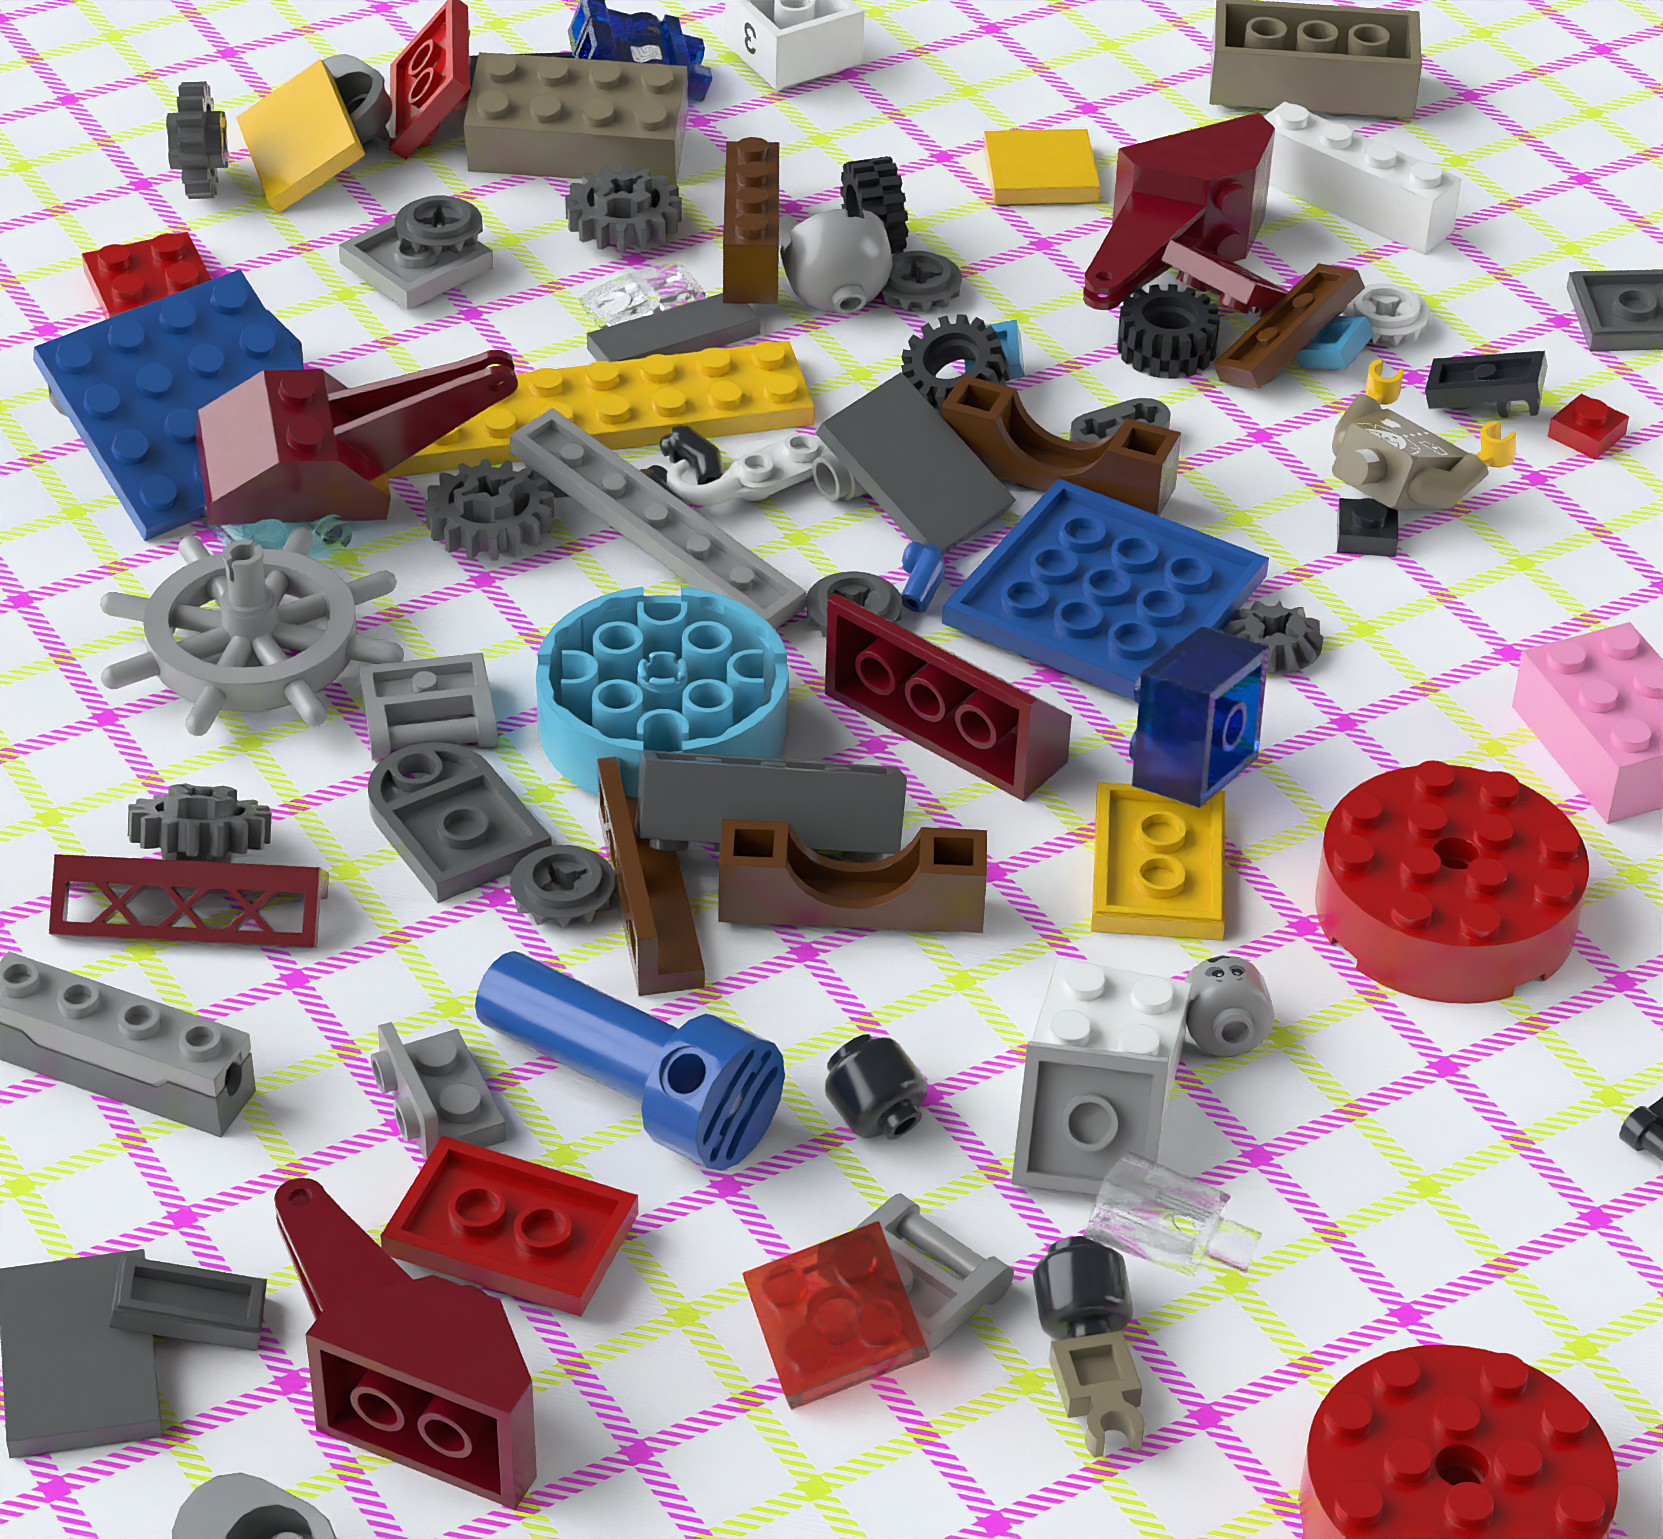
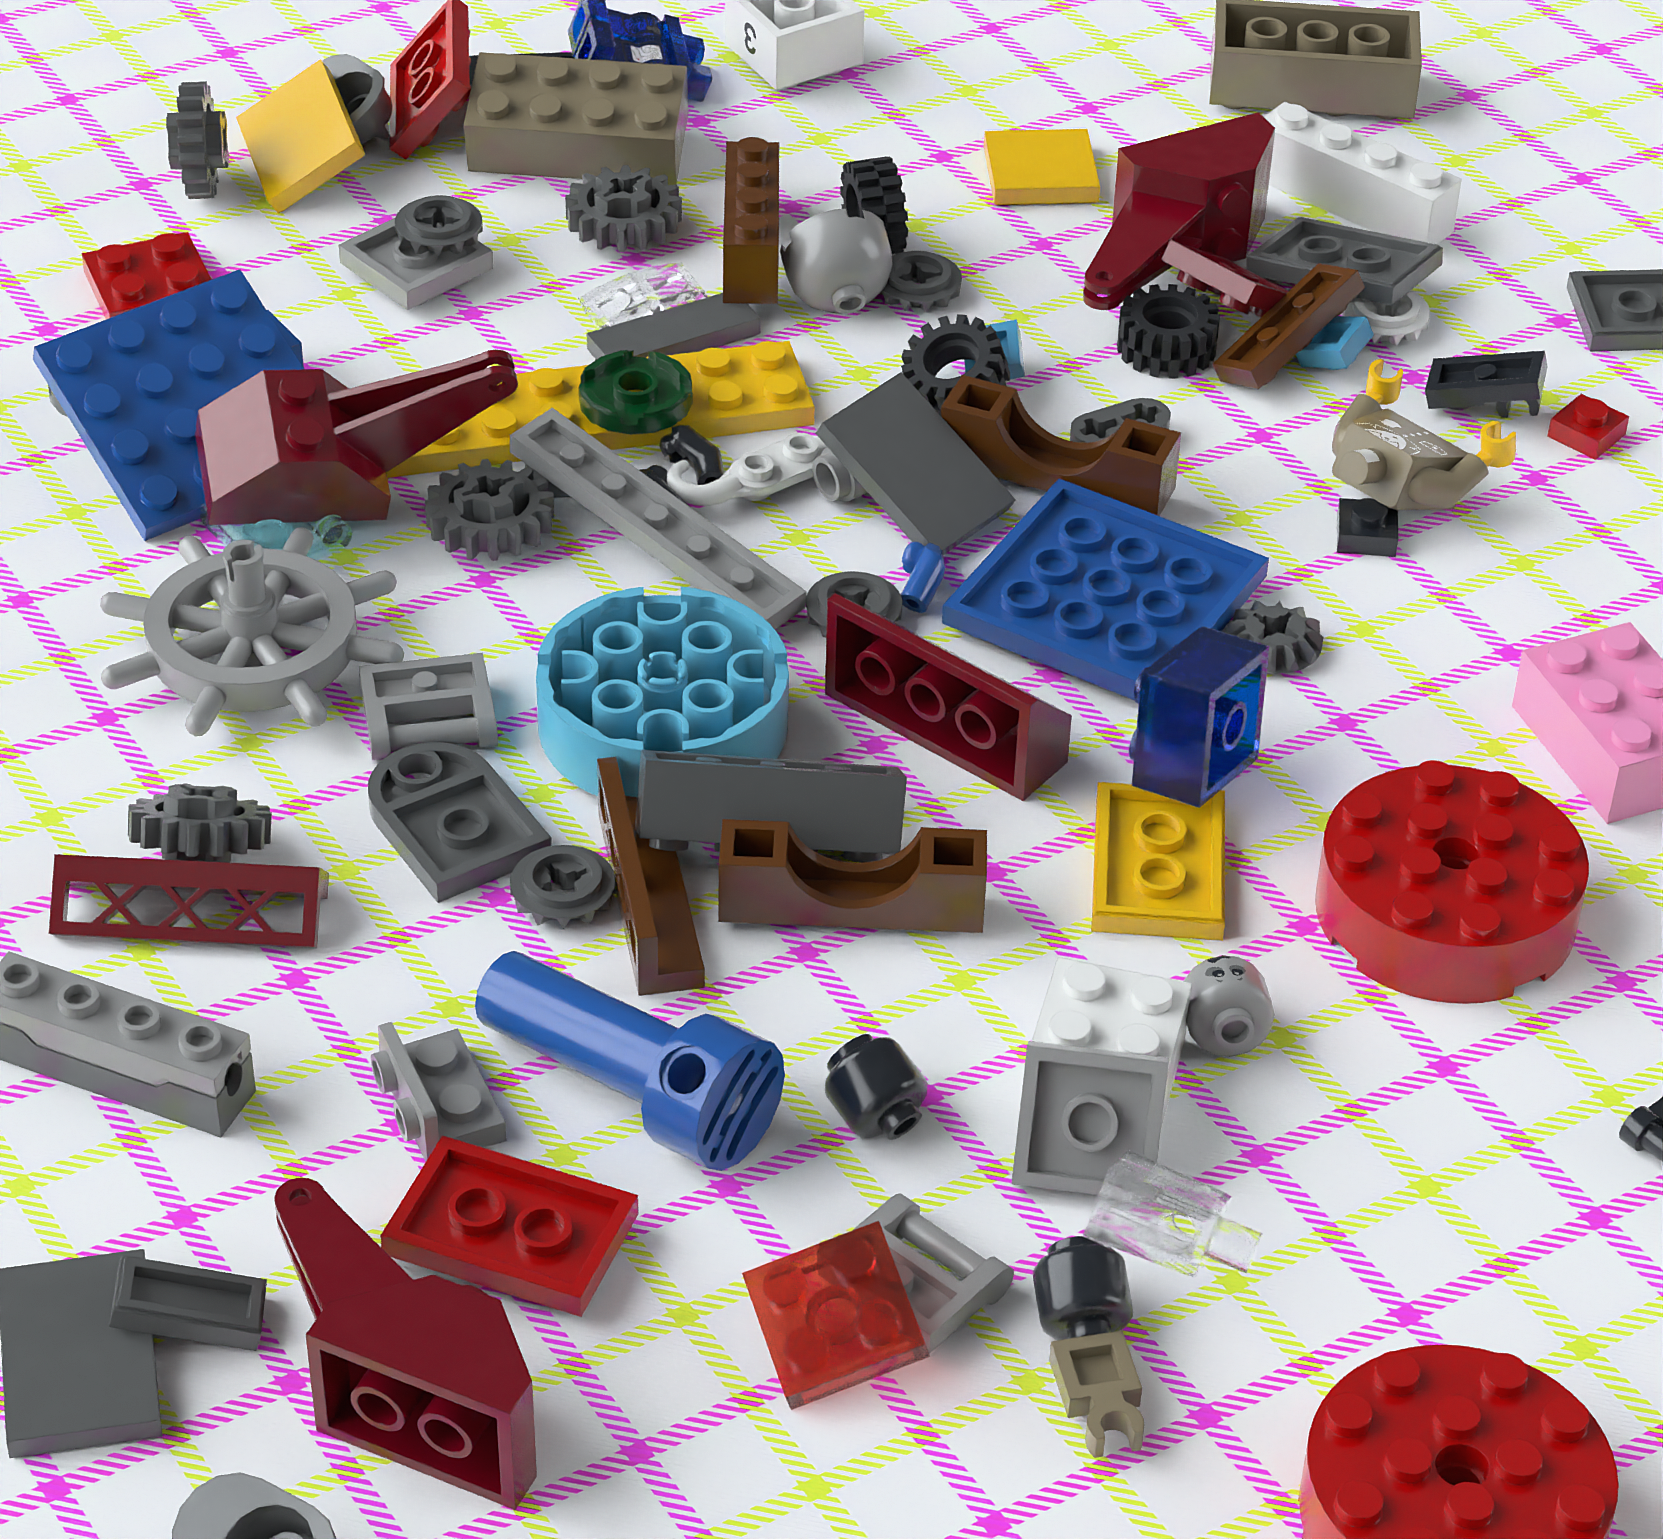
none -> dark green tile [578,350,693,435]
none -> dark grey tile [1246,217,1443,305]

